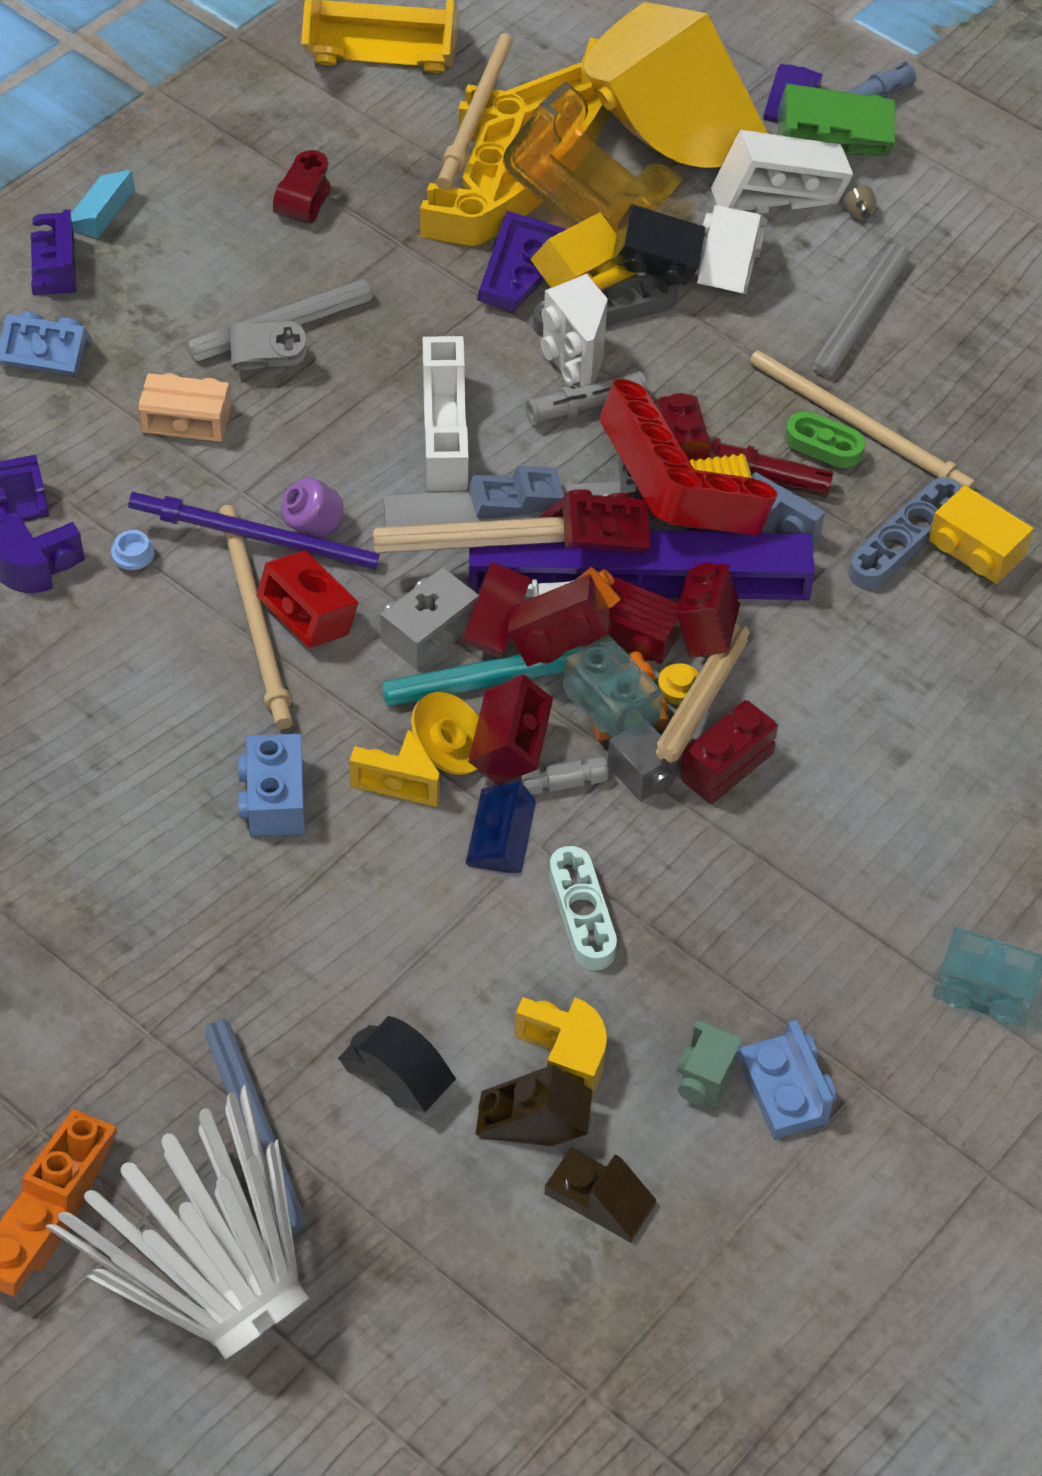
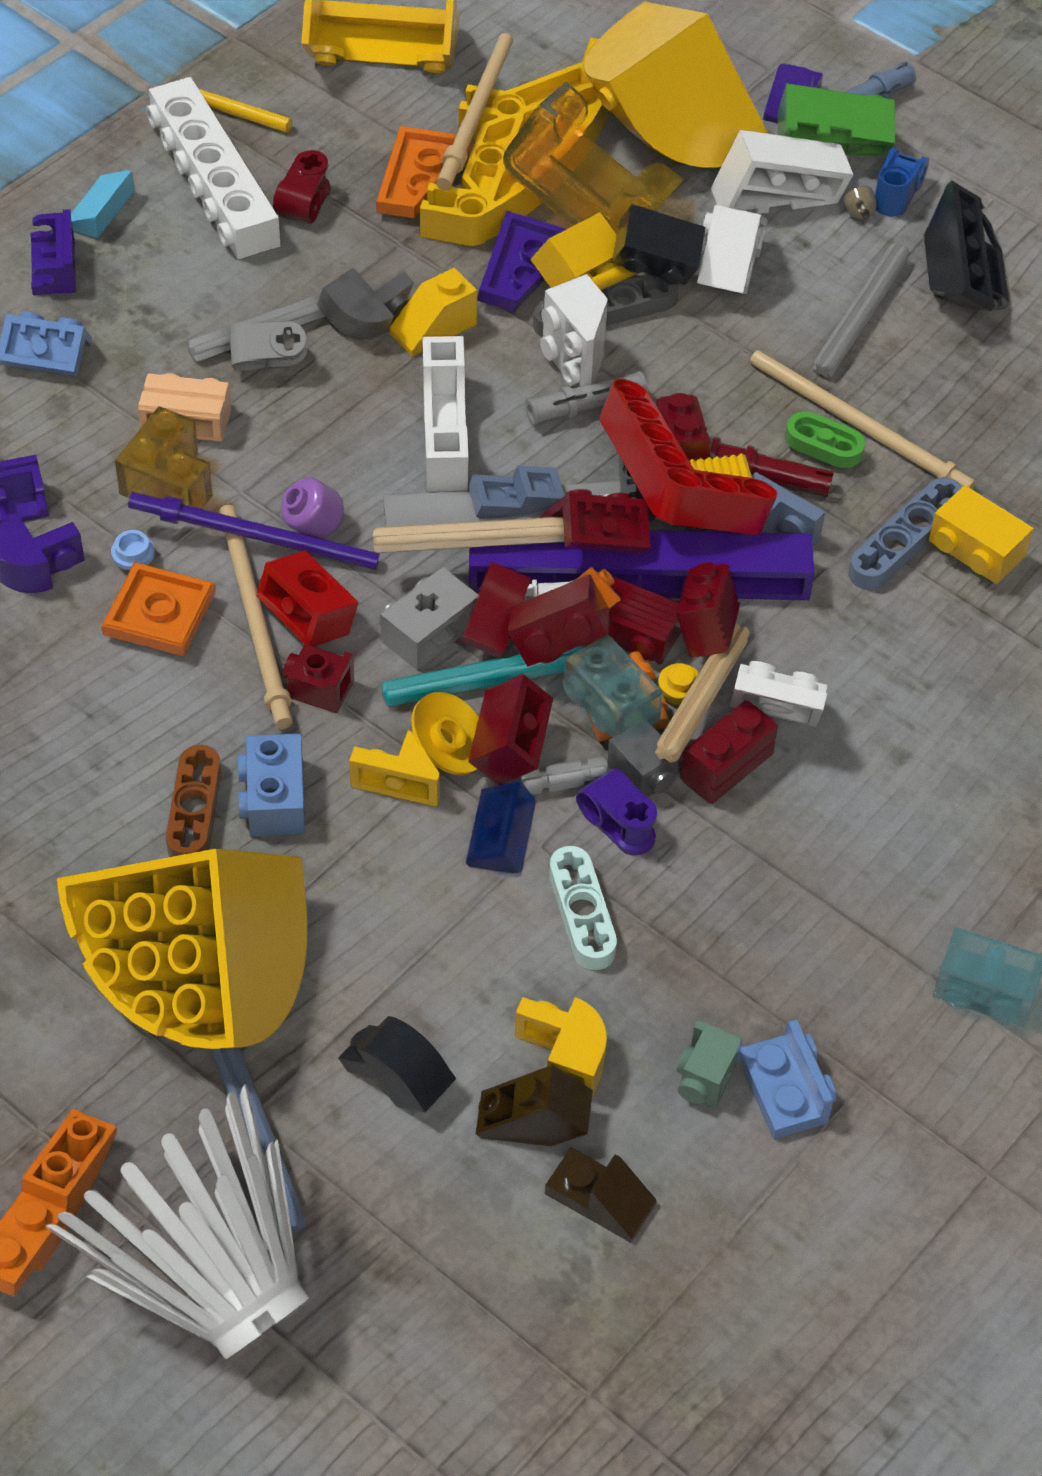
none -> yellow brick [57,848,308,1049]
none -> orange plate [101,562,216,657]
none -> clear yellow brick [115,406,213,509]
none -> white brick [146,77,280,260]
none -> dark orange beam [166,745,221,857]
none -> yellow bar [199,89,292,133]
none -> dark red brick [283,644,354,713]
none -> flat silver brick [317,267,414,339]
none -> orange wing [376,126,474,218]
none -> yellow slope [389,267,477,357]
none -> dark purple piece [576,768,657,855]
none -> white plate [730,661,828,727]
none -> blue piece [875,147,929,216]
none -> black wedge [924,181,1009,311]

